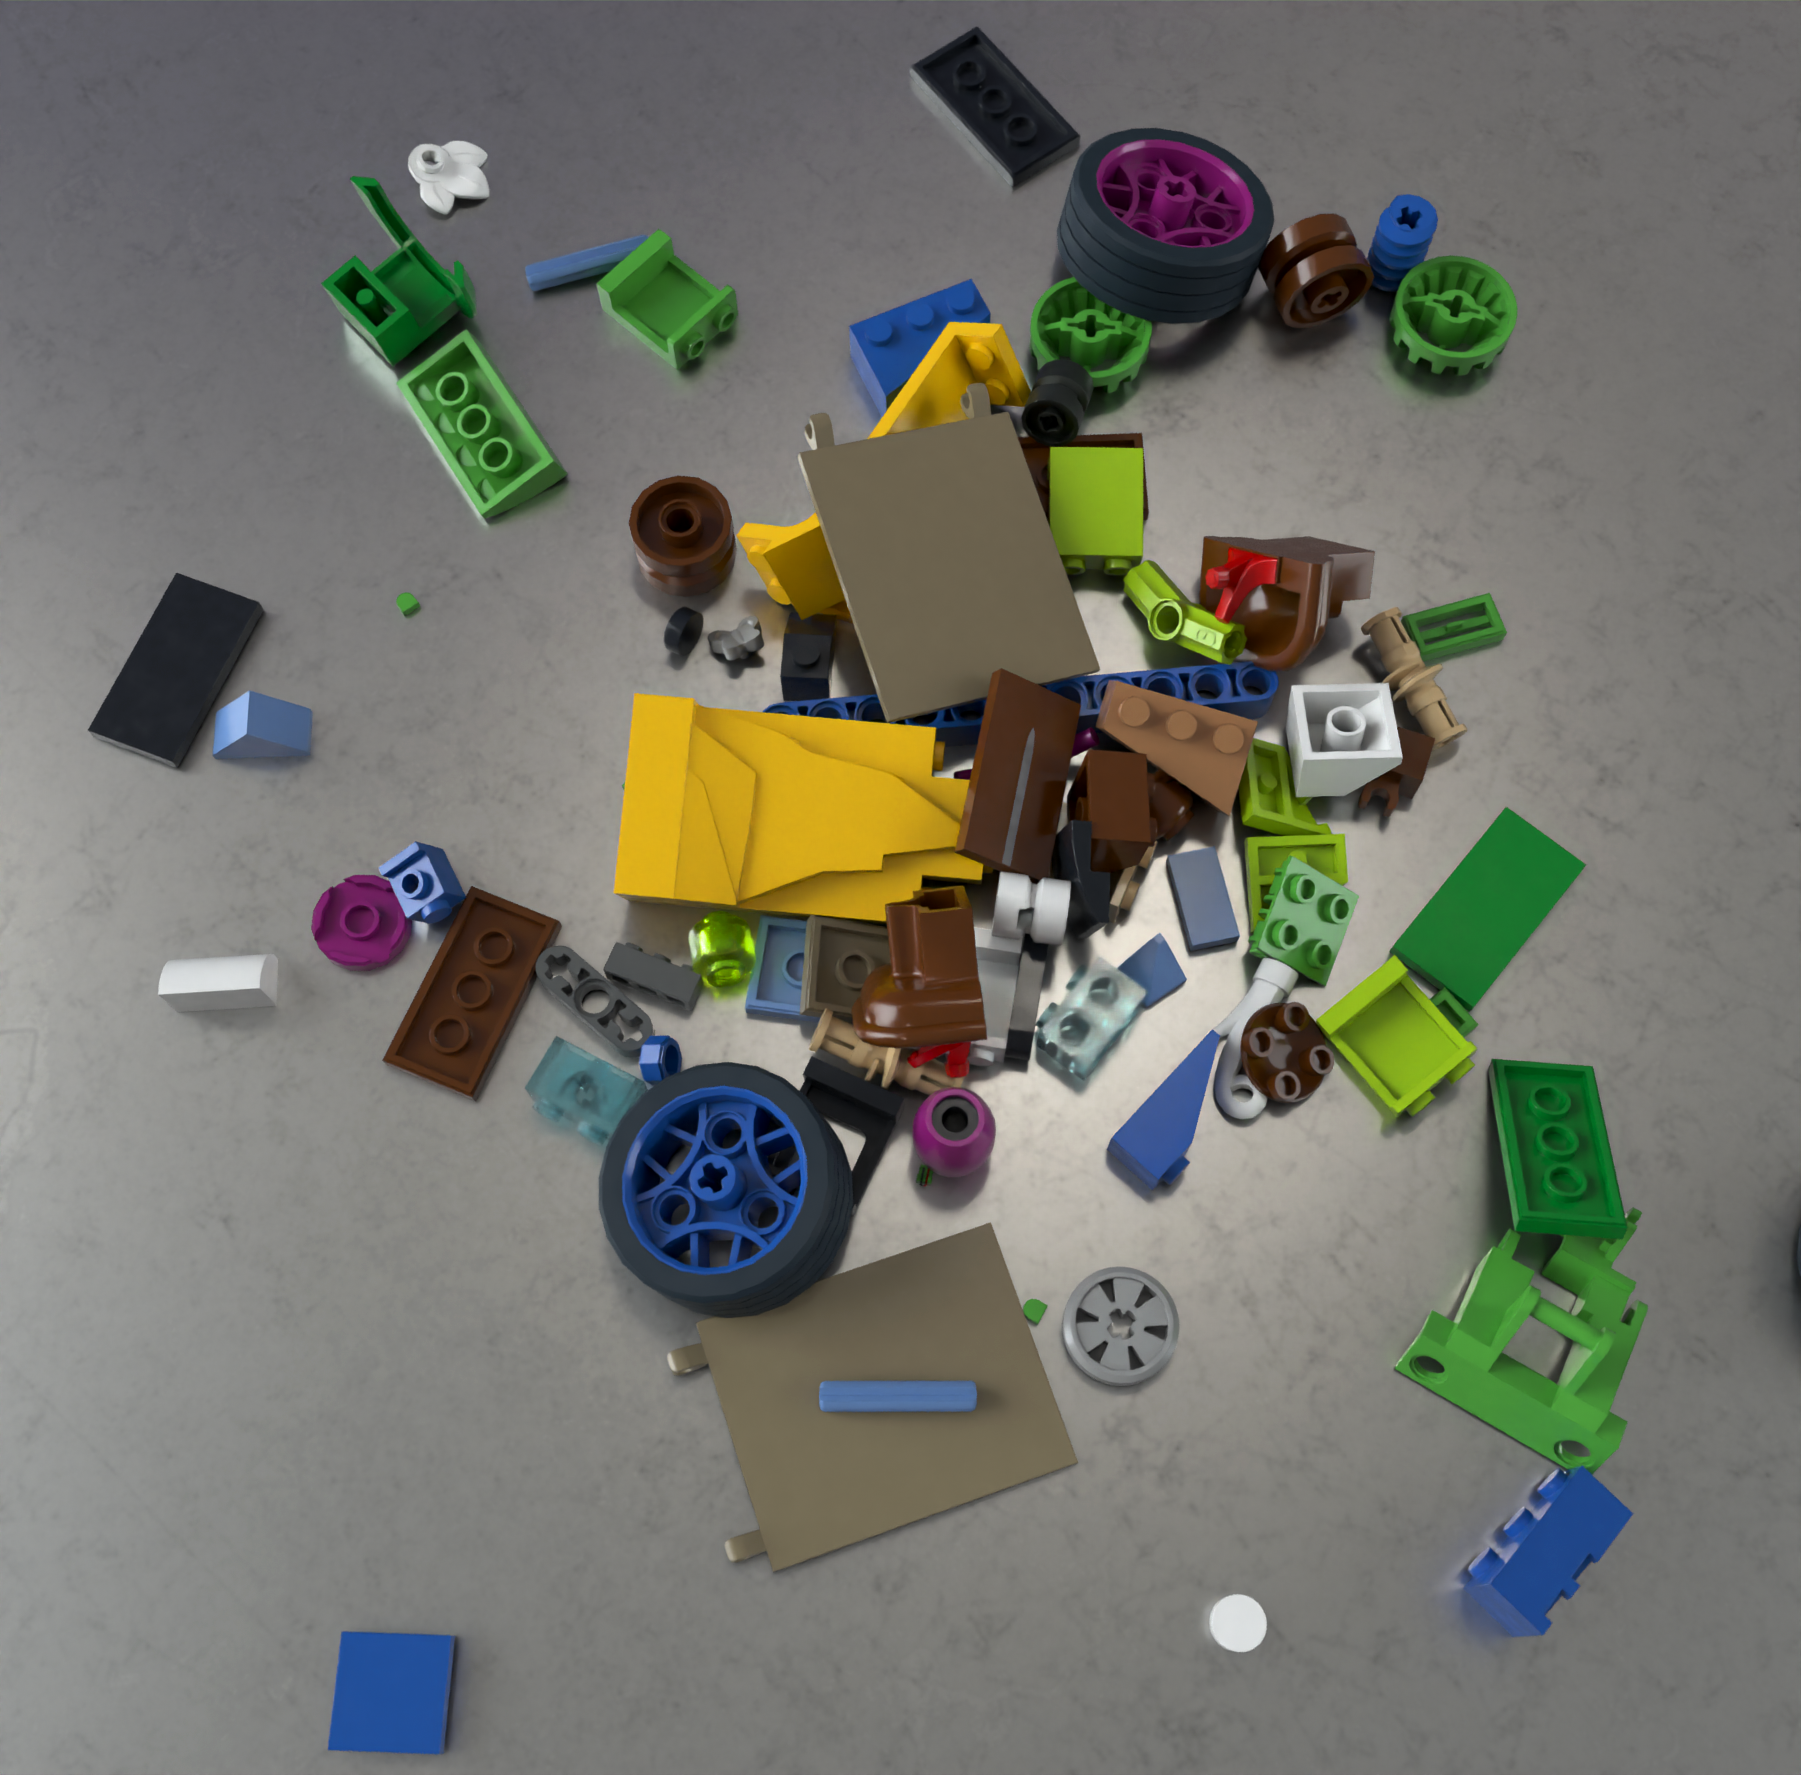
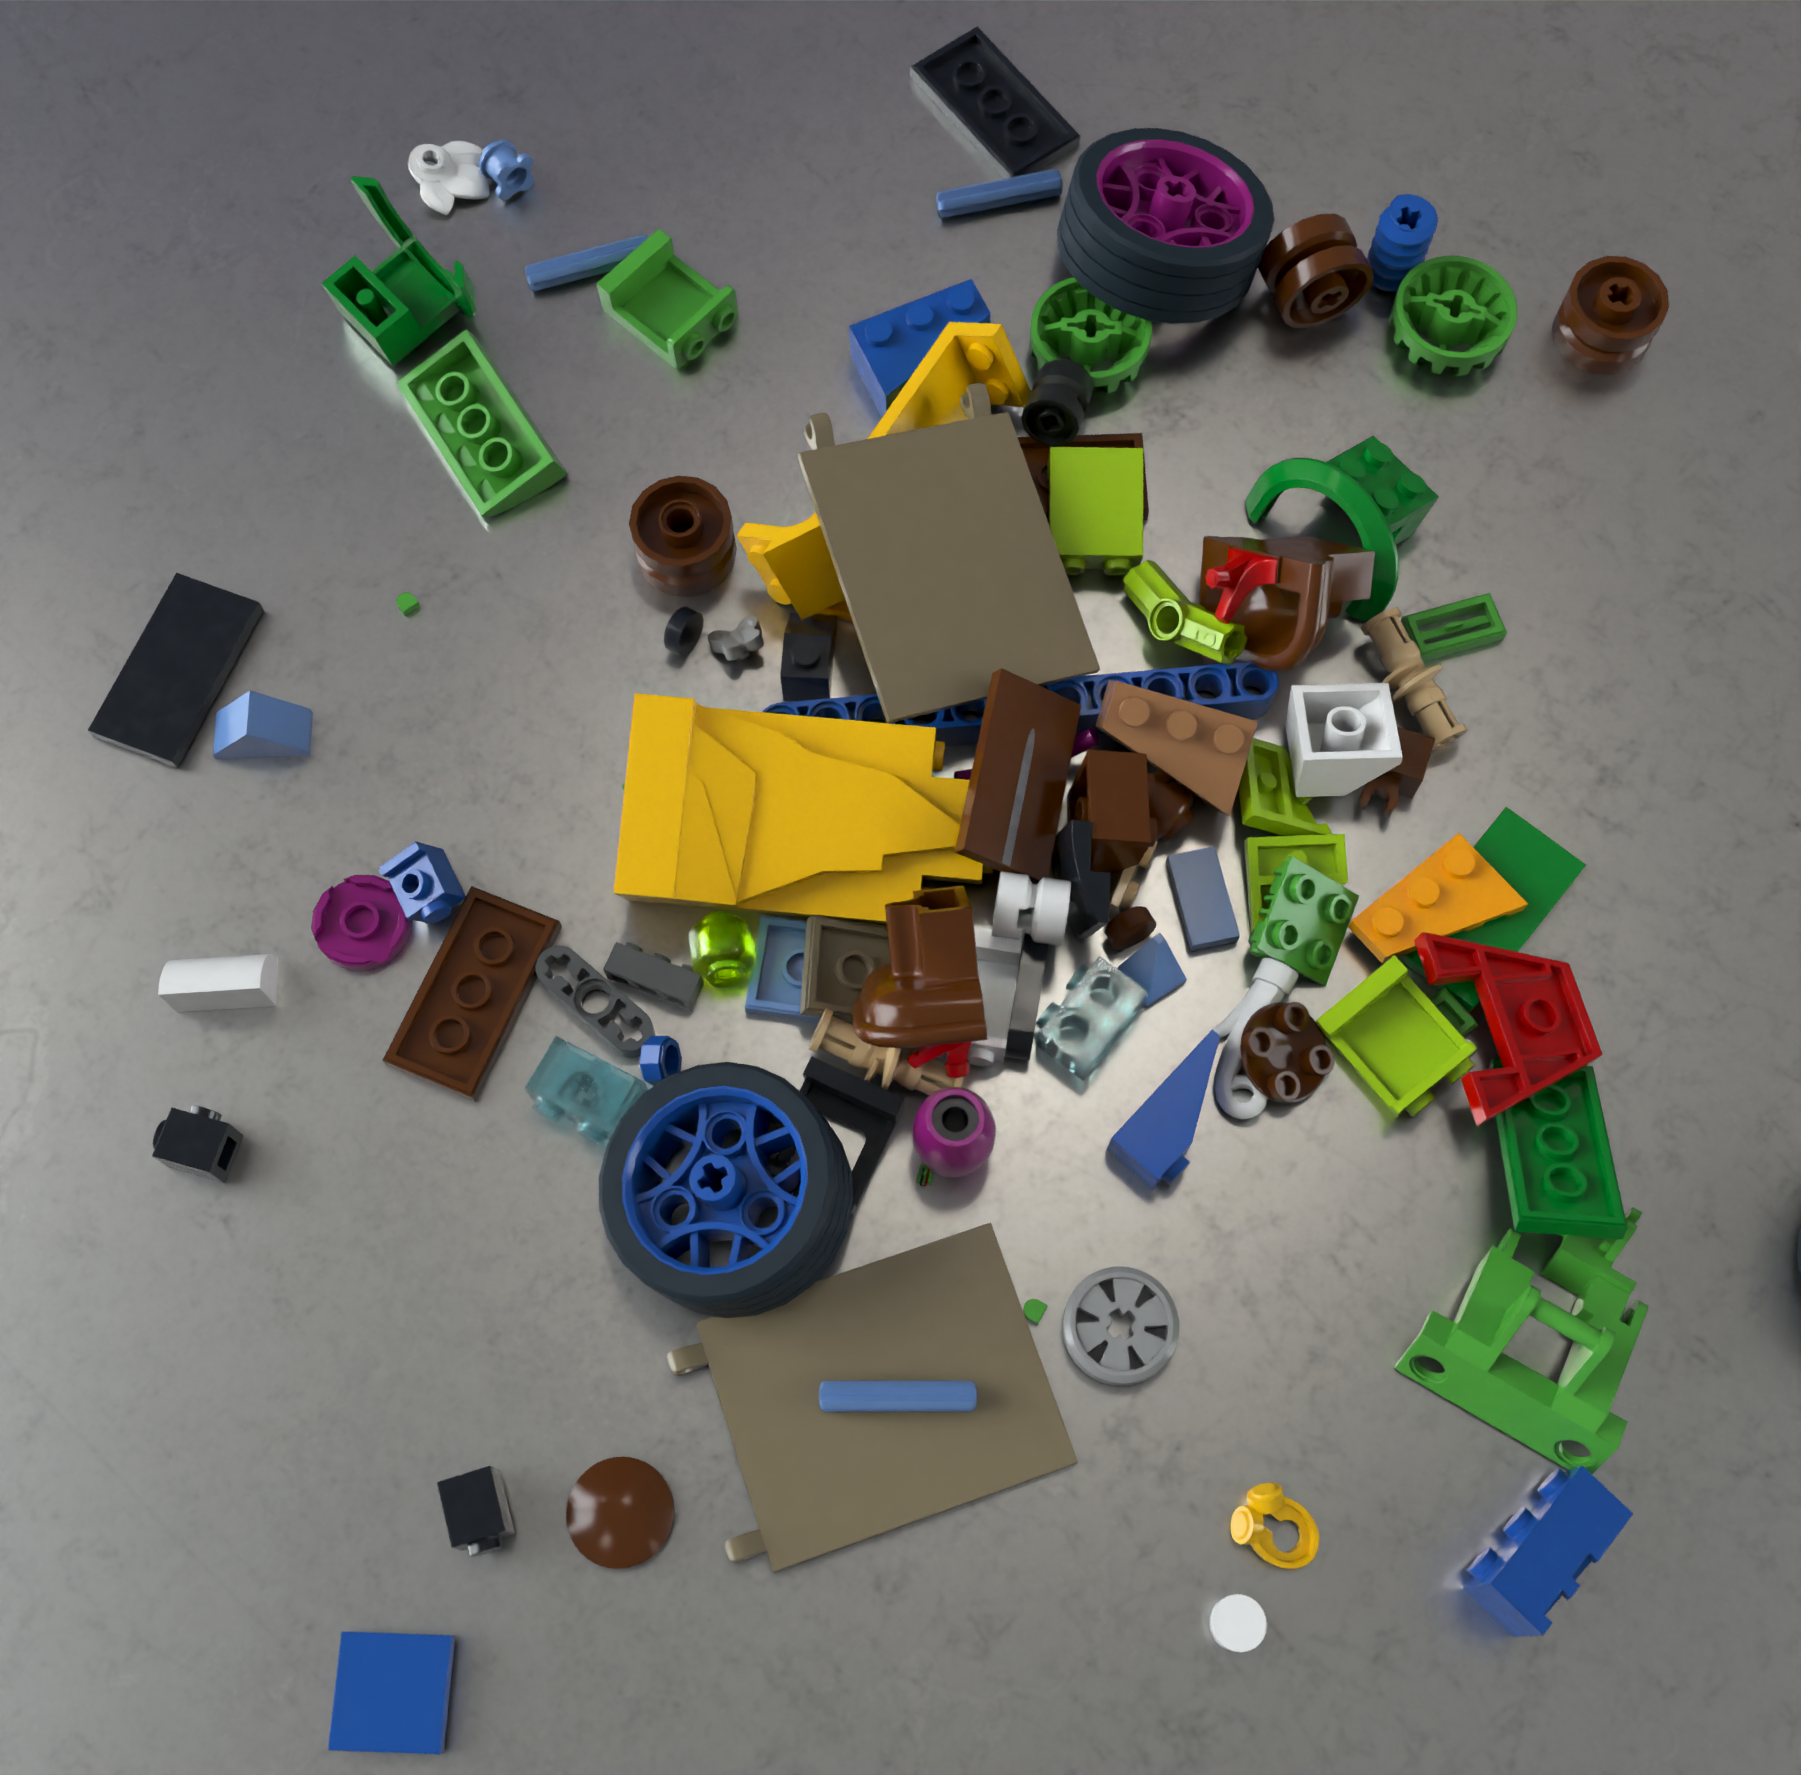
none -> black brick [152,1105,244,1183]
none -> black brick [437,1466,515,1557]
none -> medium blue brick [479,139,535,200]
none -> reddish brown dish [566,1457,674,1569]
none -> medium blue axle [936,169,1063,218]
none -> reddish brown tile [1105,906,1156,950]
none -> yellow piece [1231,1482,1319,1569]
none -> green piece [1245,436,1439,622]
none -> light orange wing [1348,833,1528,963]
none -> red wing [1414,932,1603,1126]
none -> reddish brown wheel [1552,256,1669,375]

